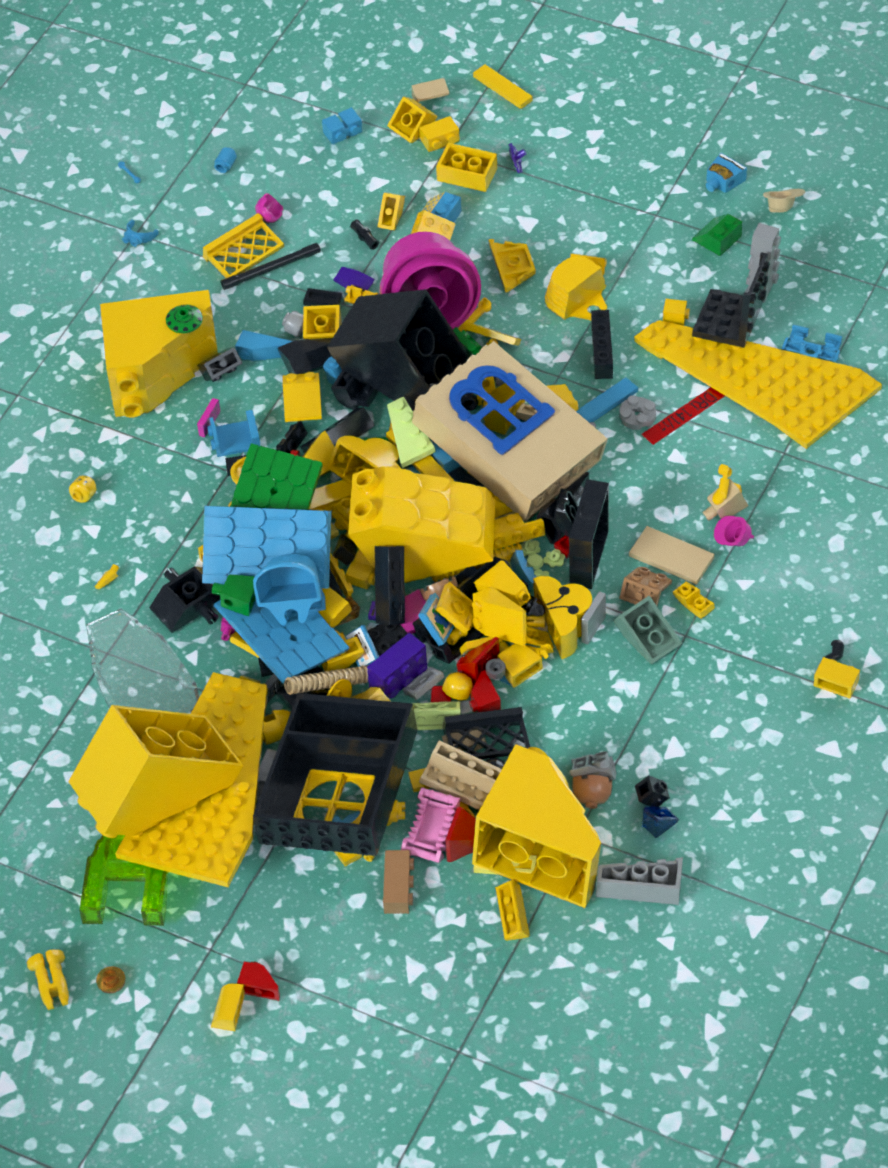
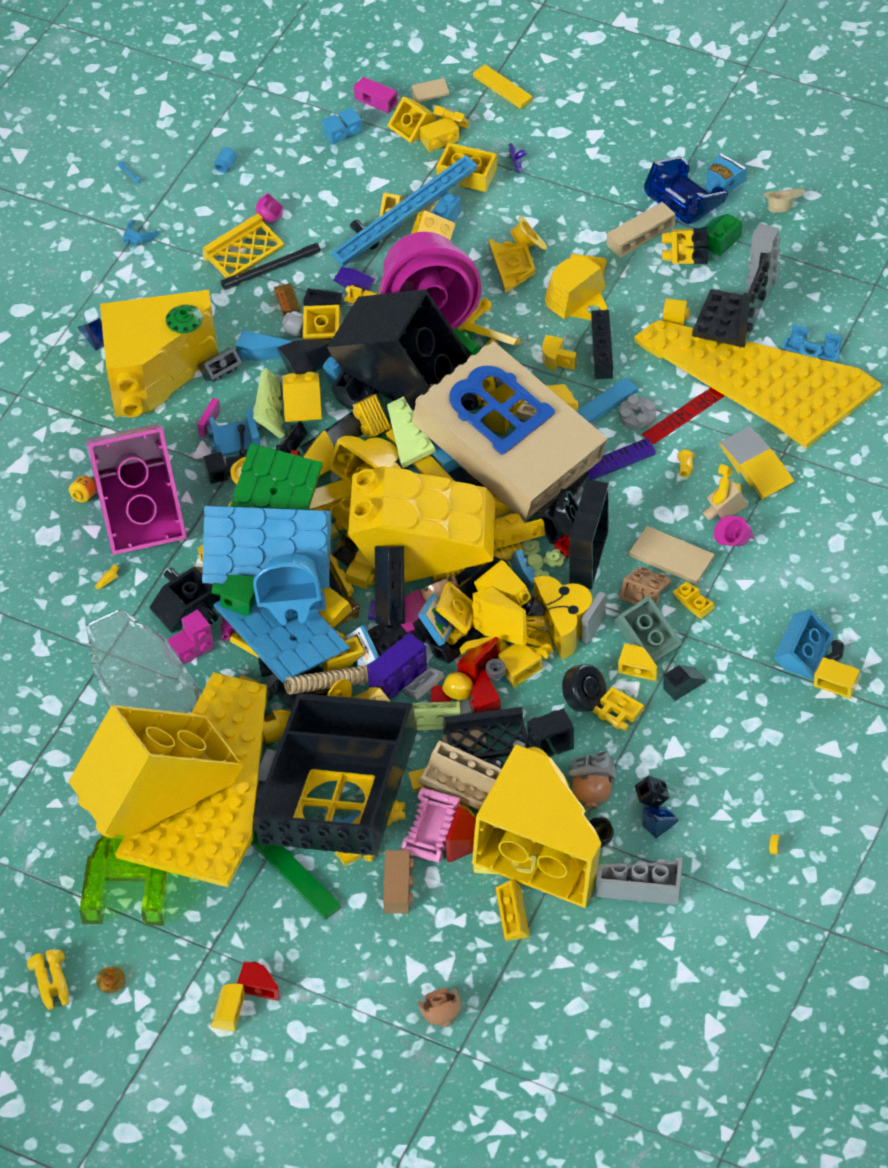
none -> clear blue slope [78,318,104,350]
none -> dark pink slope [85,423,187,555]
none -> dark pink brick [167,610,214,666]
none -> black brick [203,452,229,484]
none -> black hinge [237,424,246,456]
none -> green tile [251,833,341,920]
none -> yellowish green wing [253,368,285,439]
none -> clear orange tile [274,283,300,316]
none -> dark azure plate [331,155,478,267]
none -> dark pink brick [353,77,398,113]
none -> yellow brick [353,394,392,438]
none -> nougat cylinder [418,988,461,1027]
none -> yellow piece [433,105,470,129]
none -> yellow piece [510,216,547,250]
none -> black piece [527,708,574,757]
none -> yellow brick [542,335,577,371]
none -> black wheel [562,664,606,712]
none -> dark purple tile [587,438,656,480]
none -> black hair [589,817,614,848]
none -> yellow plate [593,687,644,732]
none -> tan brick [607,202,676,258]
none -> yellow slope [618,643,658,681]
none -> clear blue windscreen [644,156,729,224]
none -> yellow hips [662,227,708,264]
none -> black slope [663,665,706,701]
none -> yellow arm [677,449,695,478]
none -> yellow slope [719,426,794,500]
none -> yellow tile [769,834,781,855]
none -> dark azure slope [773,609,834,678]

